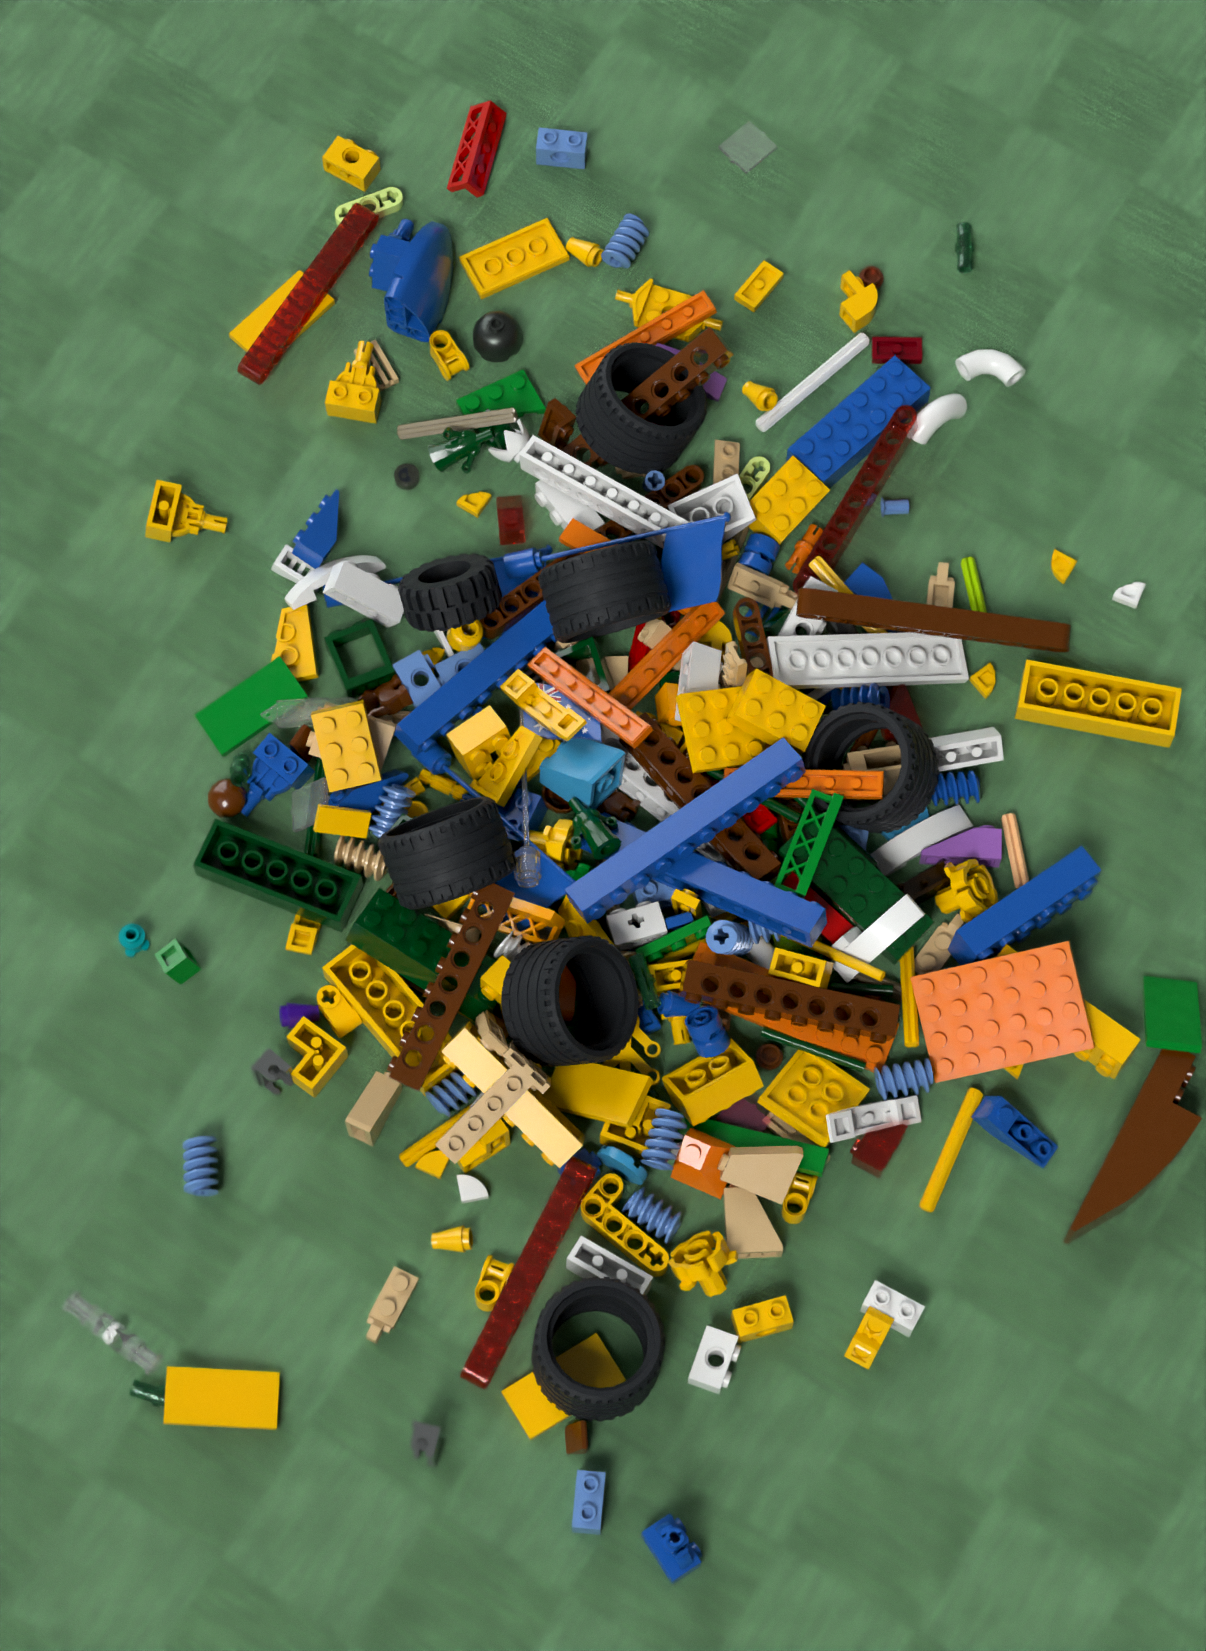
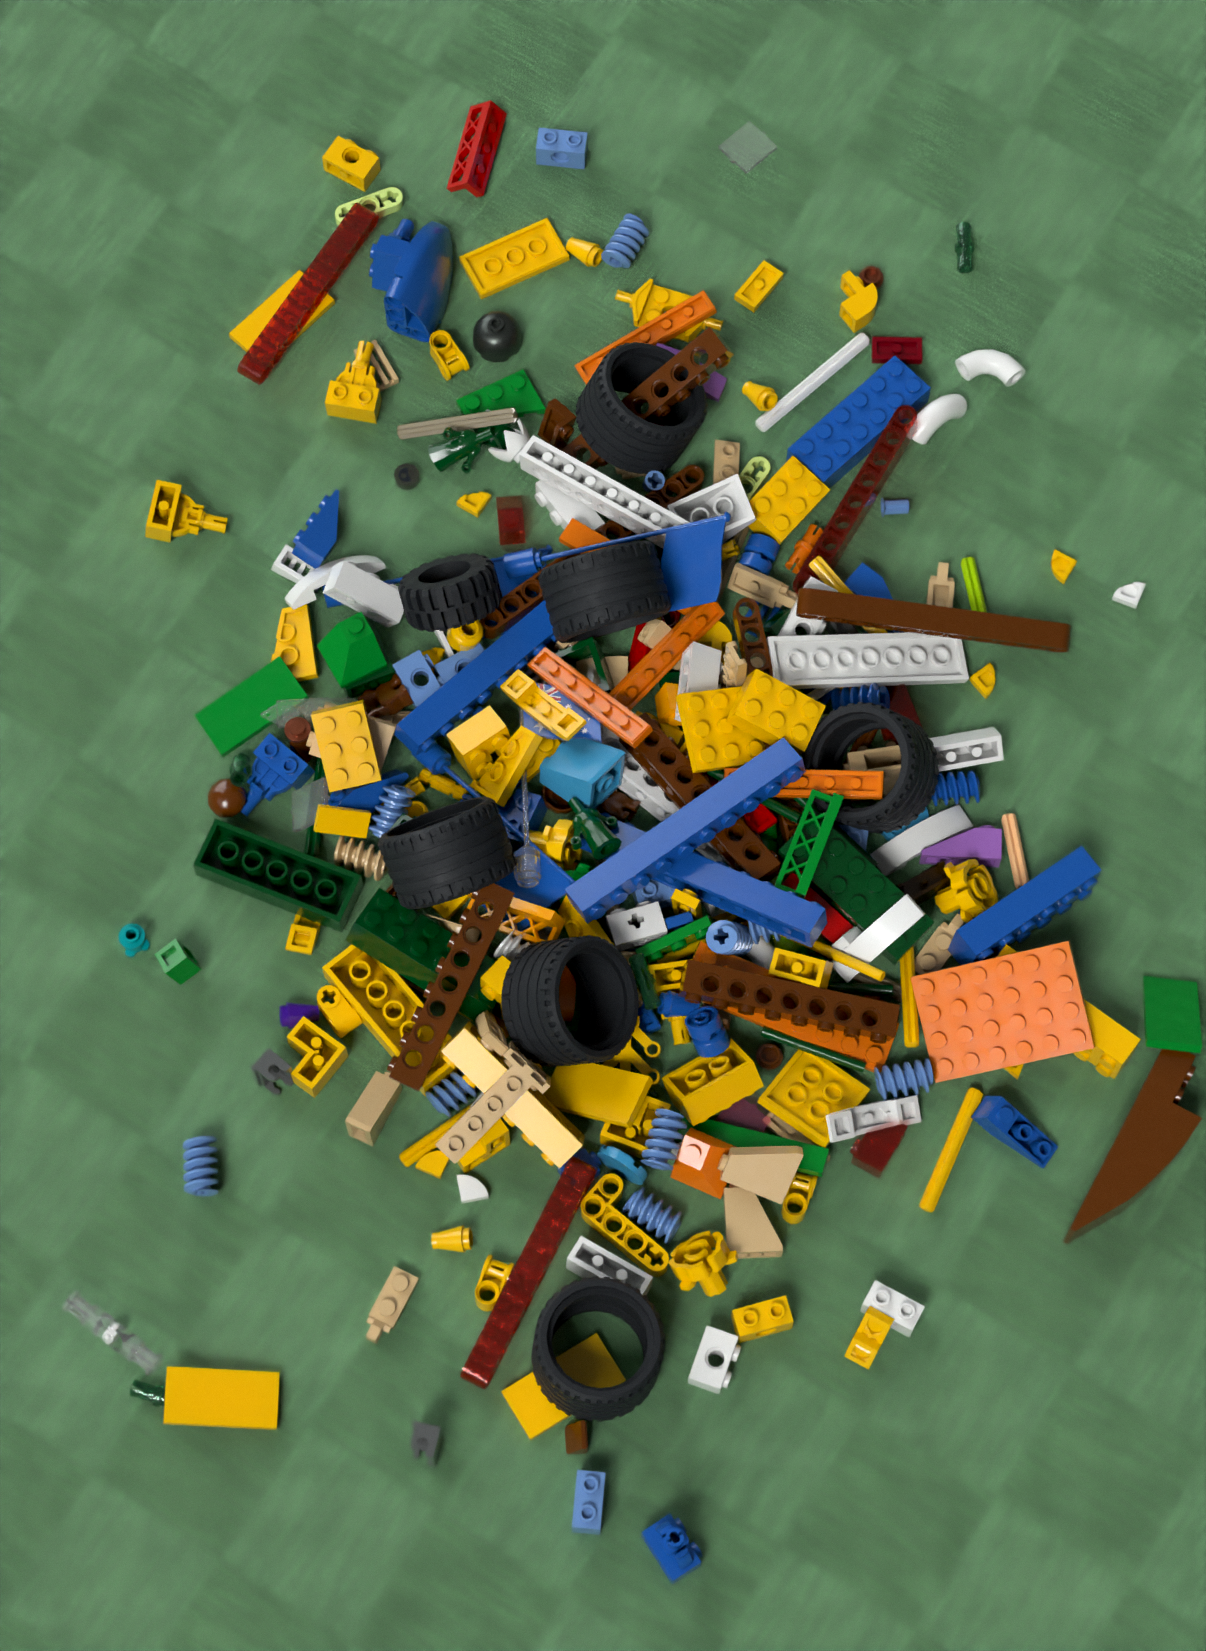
yellow brick [1015,659,1182,748] -> none
none -> copper plate [284,717,311,743]
none -> green slope [317,612,387,689]

